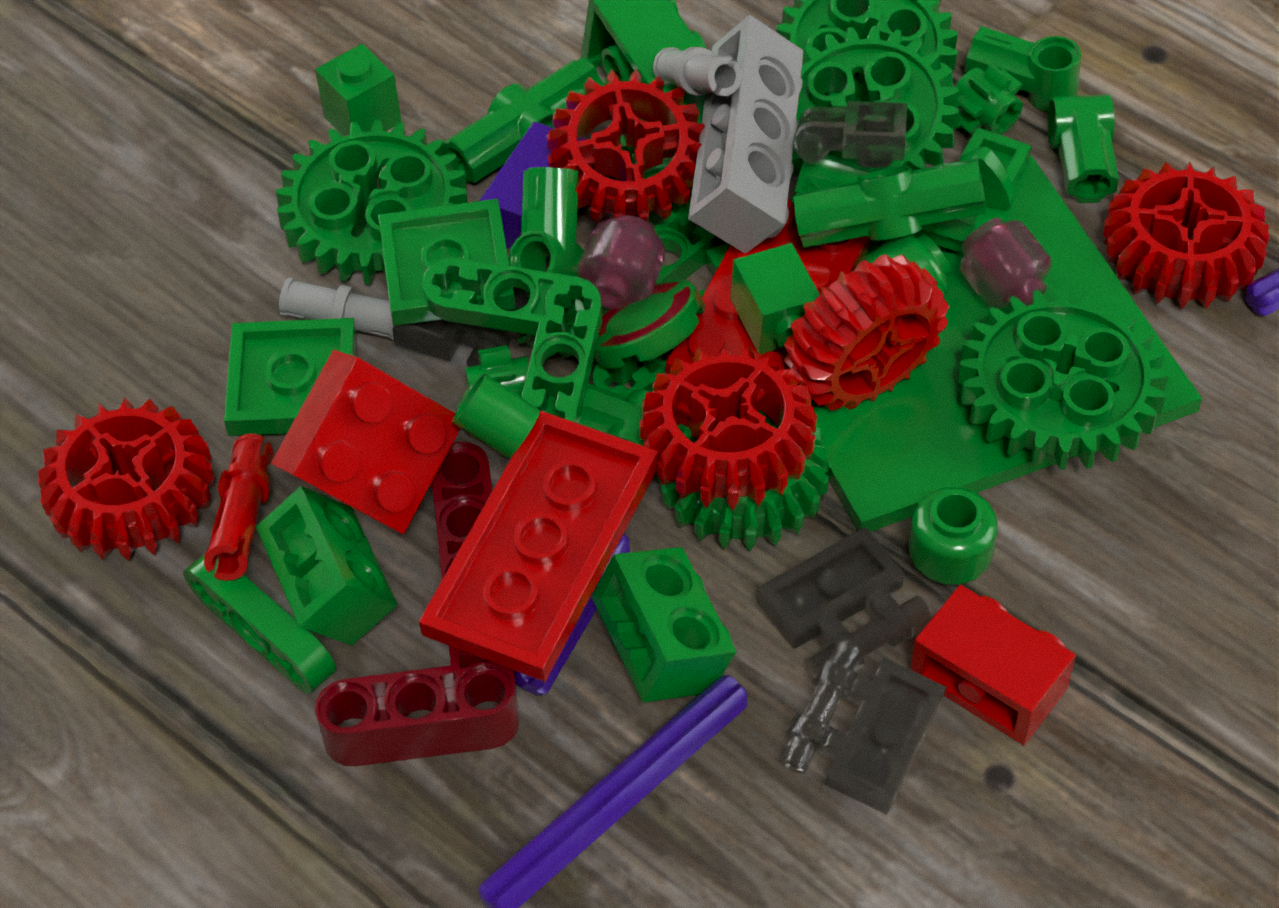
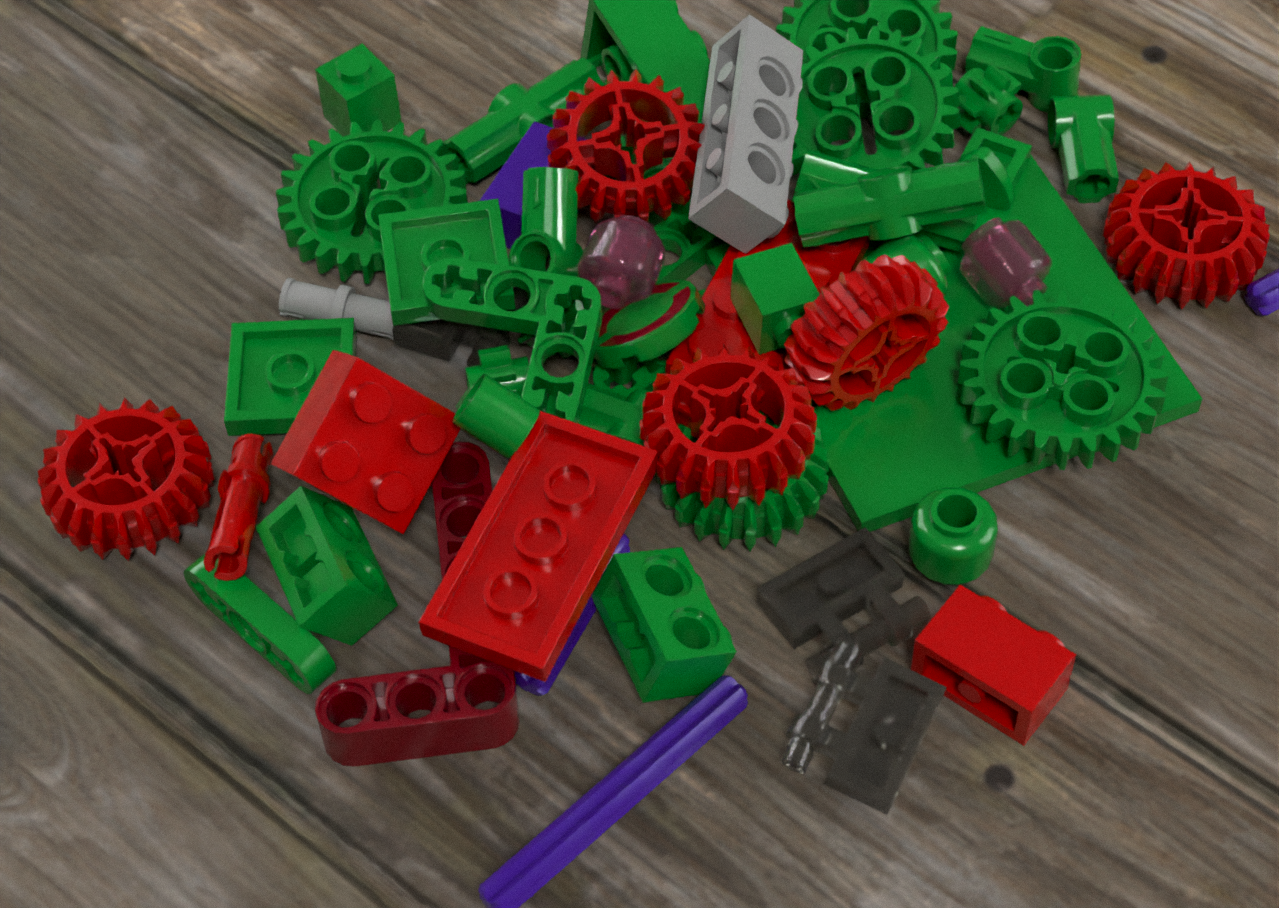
light grey pin [653,47,742,96] -> none
clear smoke plate [794,101,907,168] -> none

